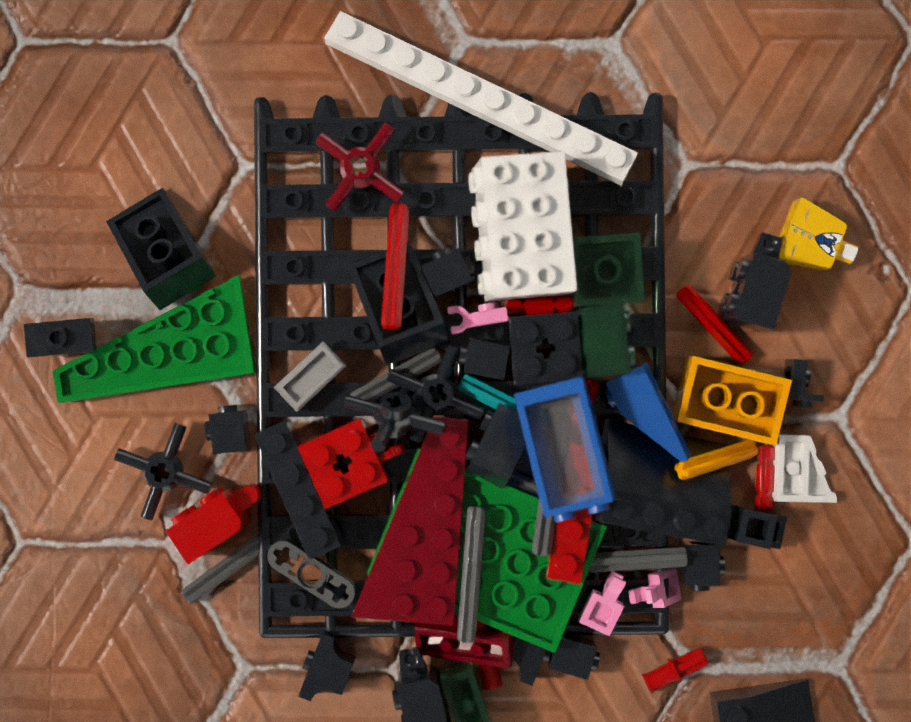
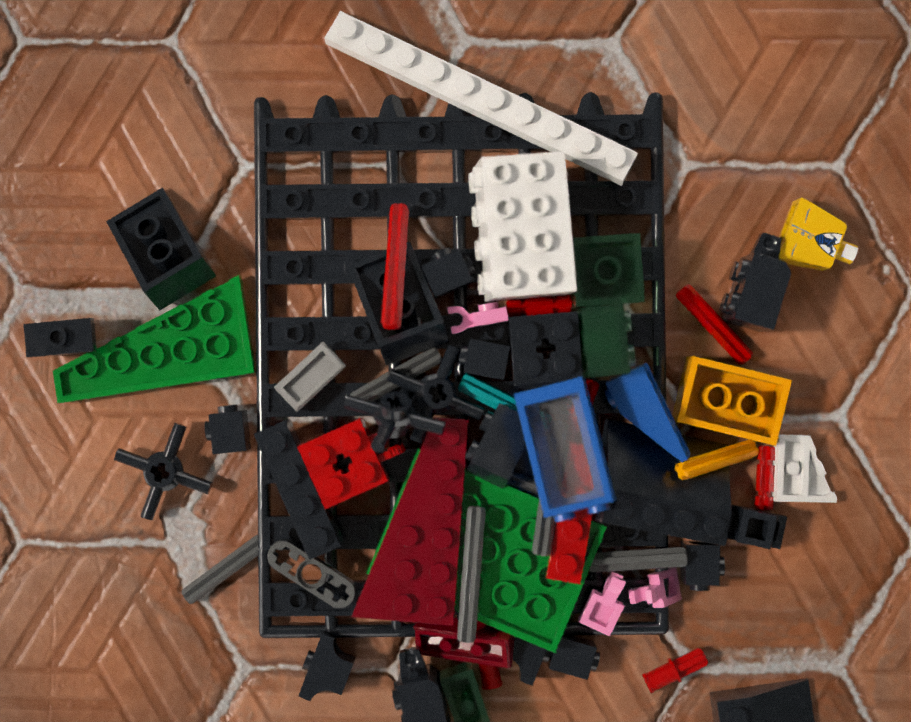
red hinge [165,483,263,565] -> none
dark red bar [315,123,405,212] -> none
black bracket [784,359,824,408] -> none

